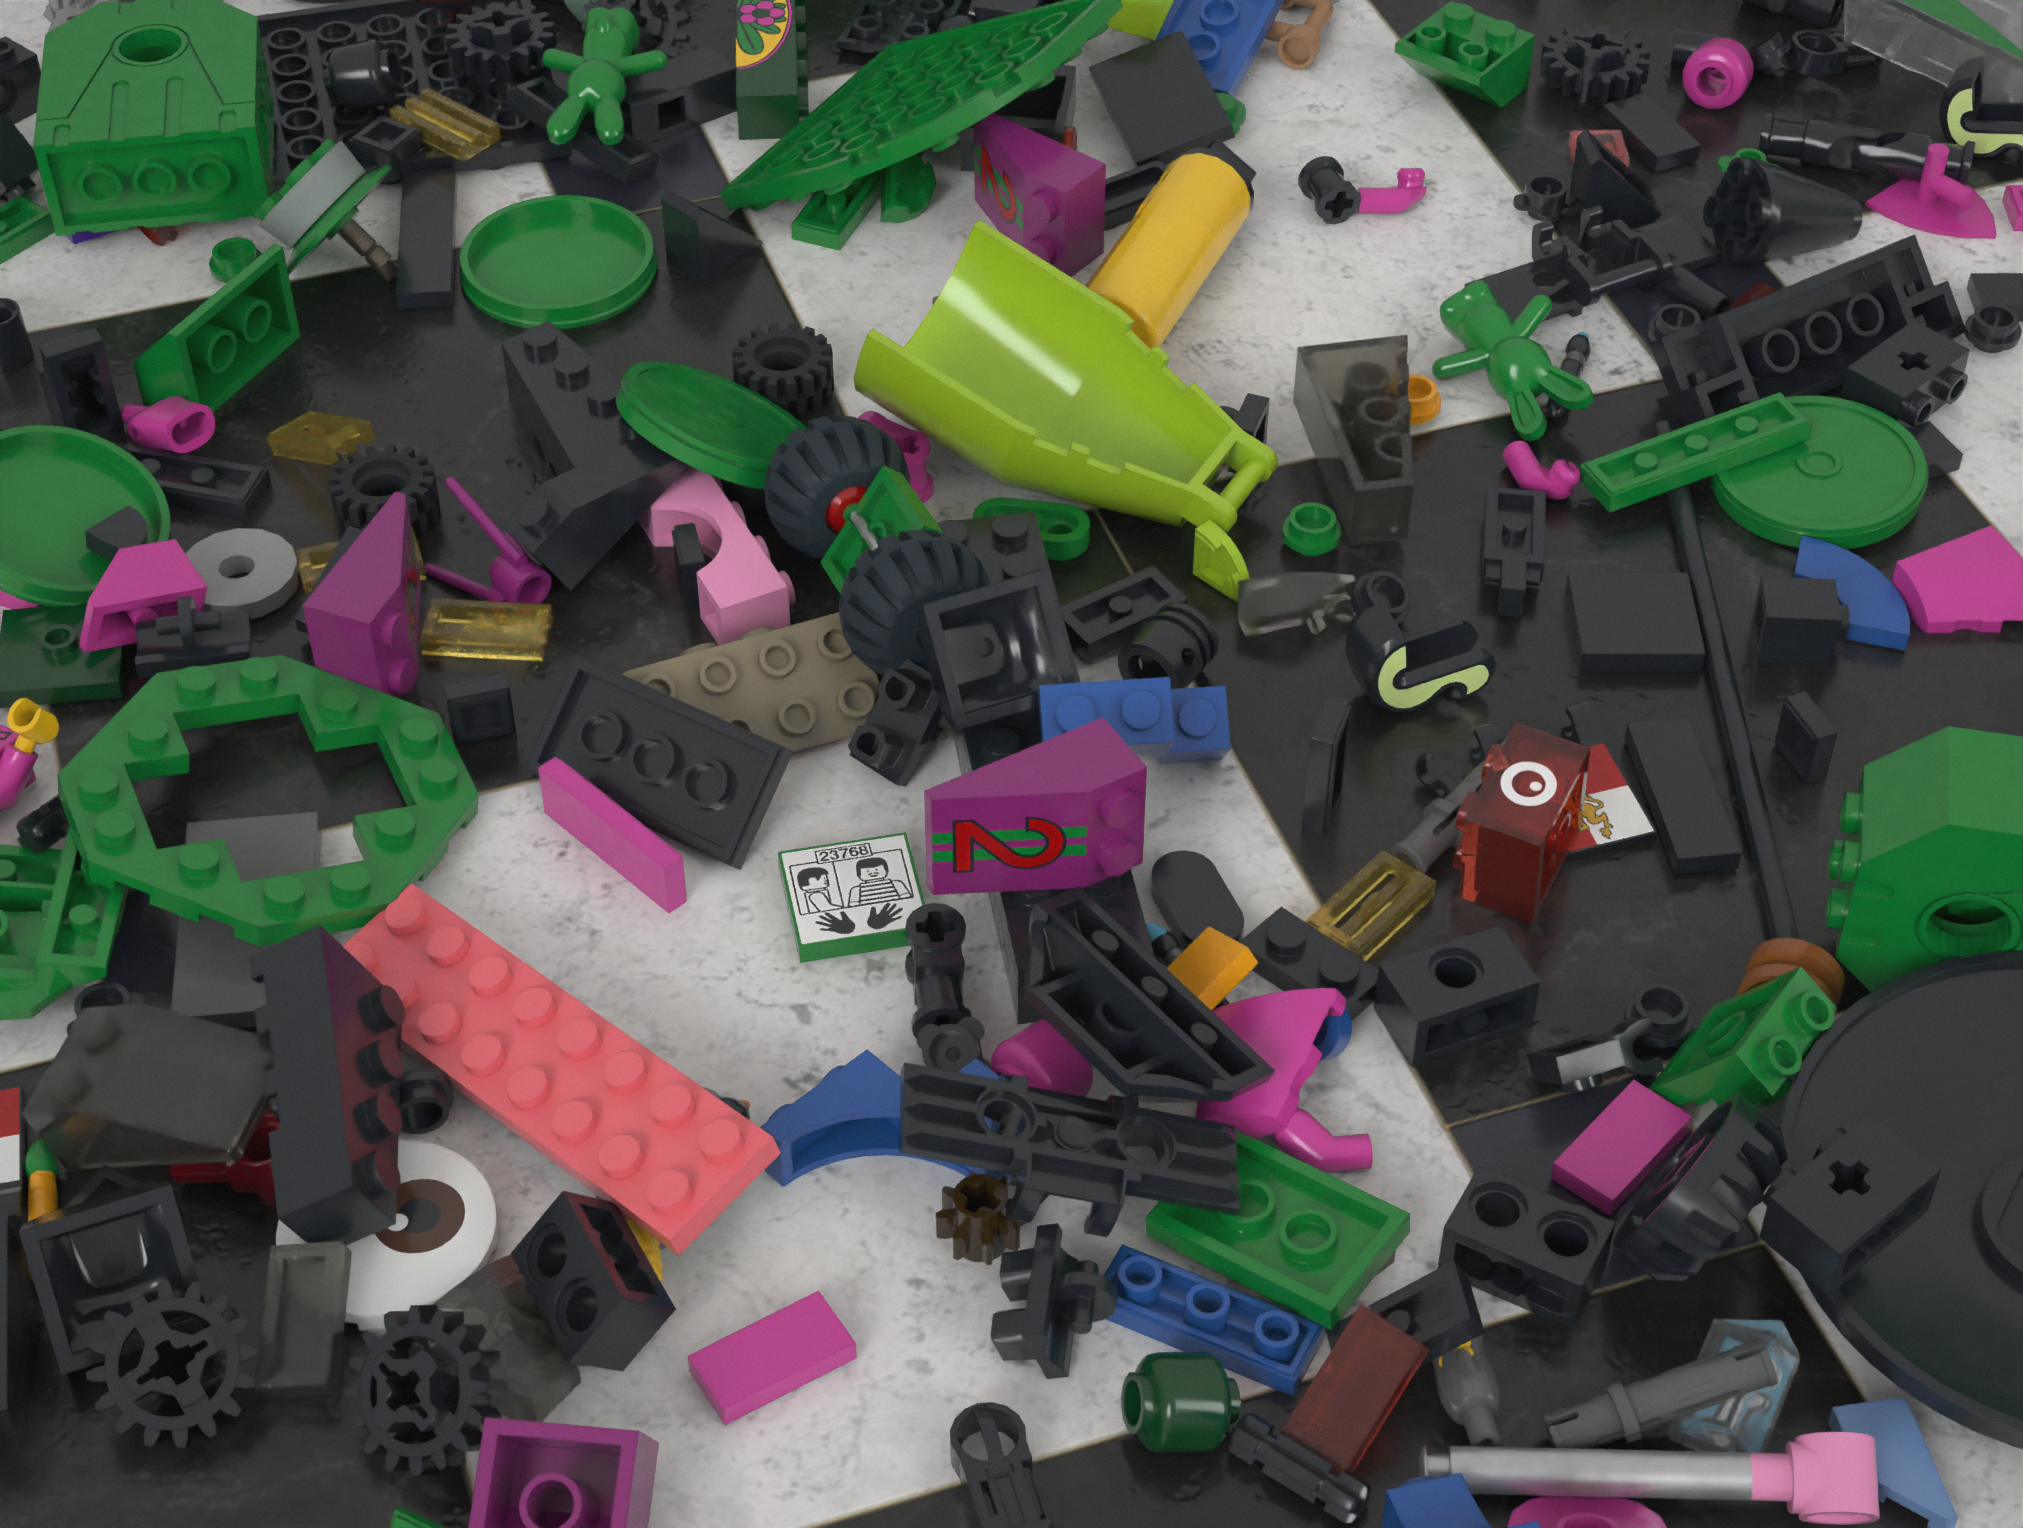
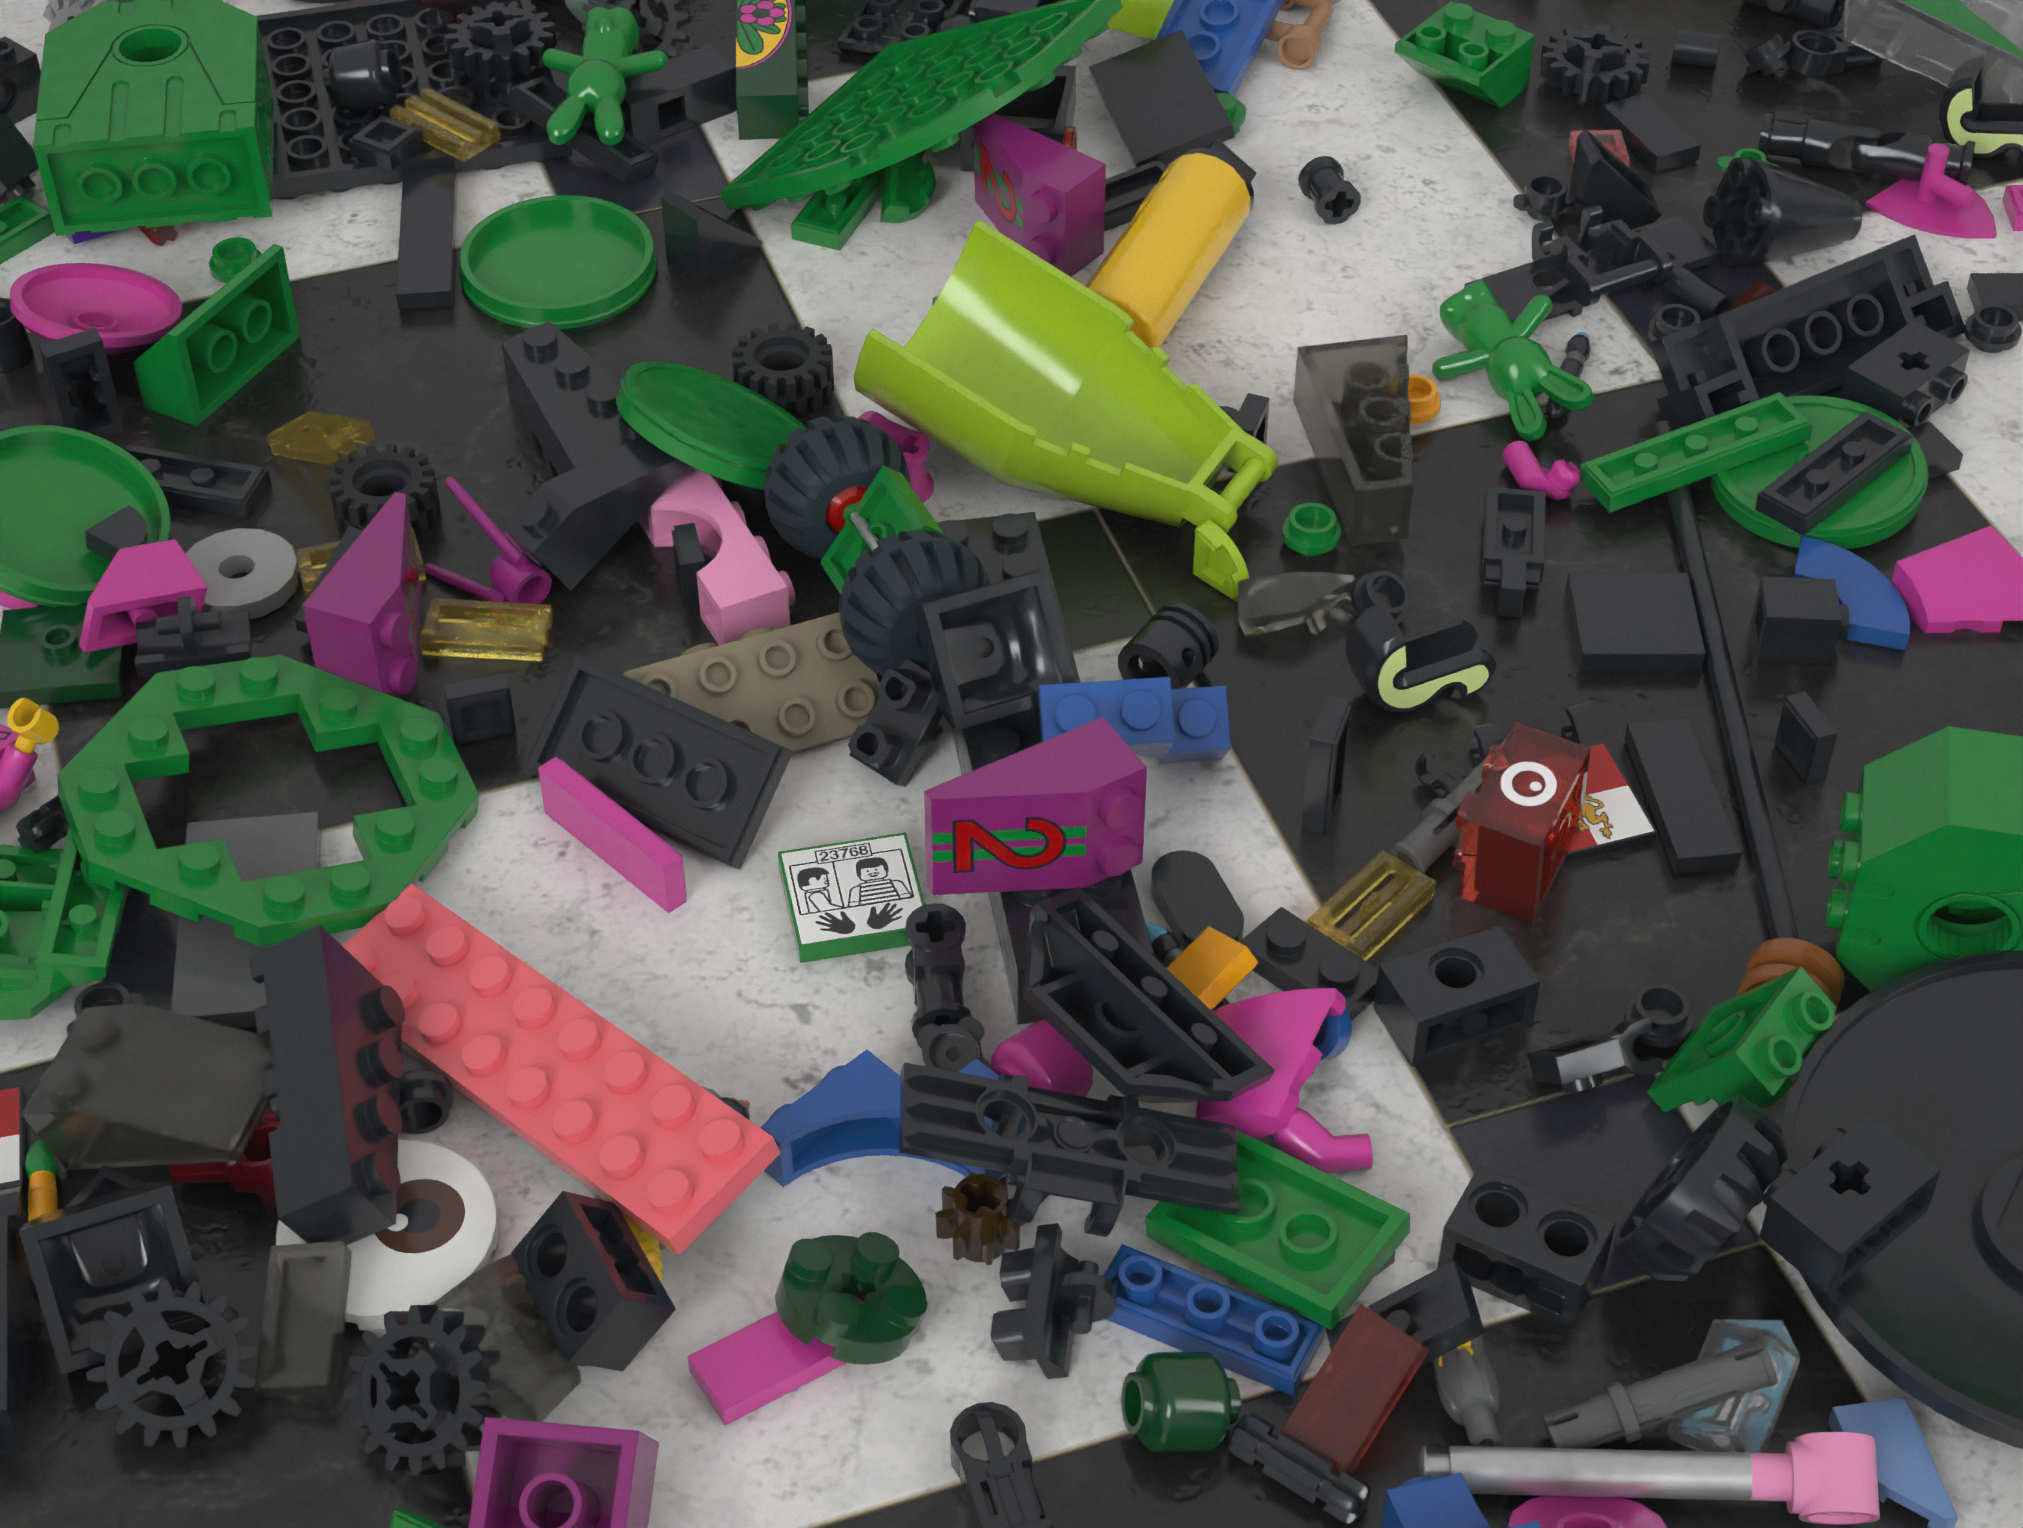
dark pink piece [120,395,215,453] -> none
piece [255,137,397,282] -> none
green plate [973,497,1090,561] -> none
black plate [1060,565,1188,662] -> none
dark pink arm [1358,168,1427,214] -> none
dark pink tile [1550,1080,1693,1216] -> none
dark pink head [1683,38,1753,109] -> none
none -> dark pink dish [10,263,182,356]
none -> dark green plate [775,1232,928,1365]
none -> black tile [1755,411,1913,536]

